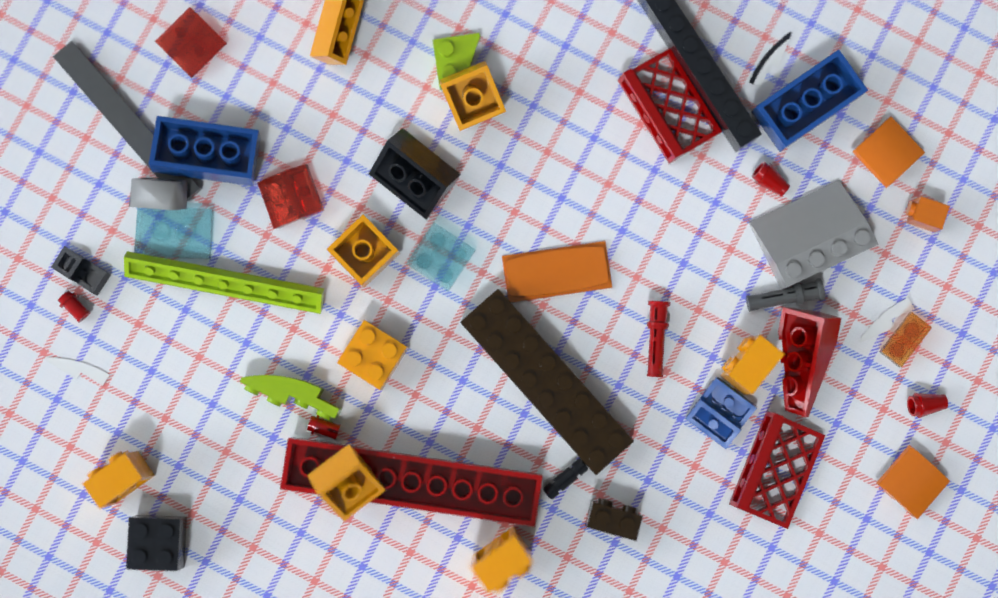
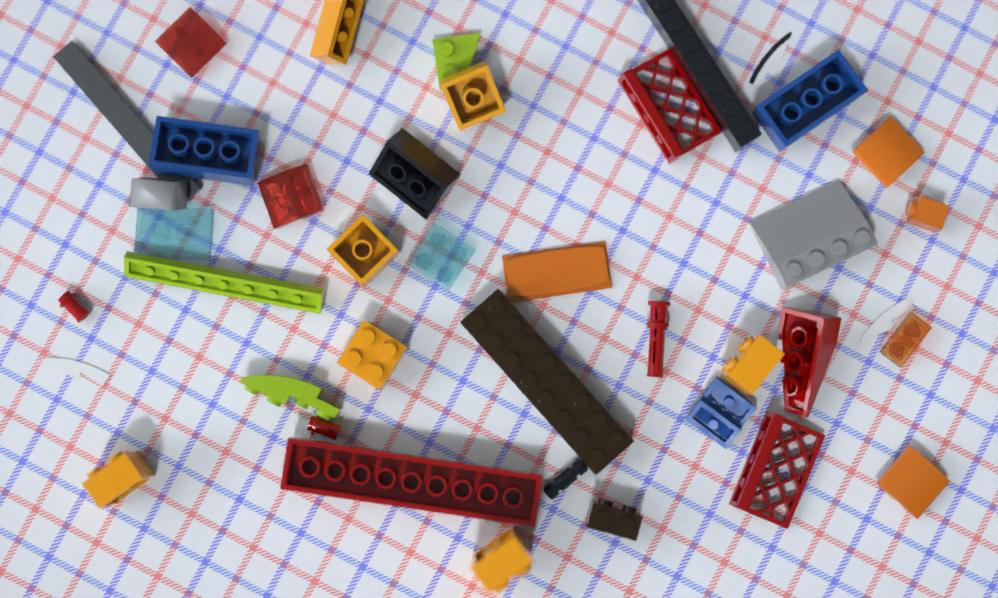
black slope [51,246,111,296] -> none
black brick [126,515,187,571] -> none
light orange slope [307,444,385,521] -> none
dark grey pin [746,278,825,312] -> none
red cone [752,162,790,197] -> none
red cone [907,393,948,418] -> none

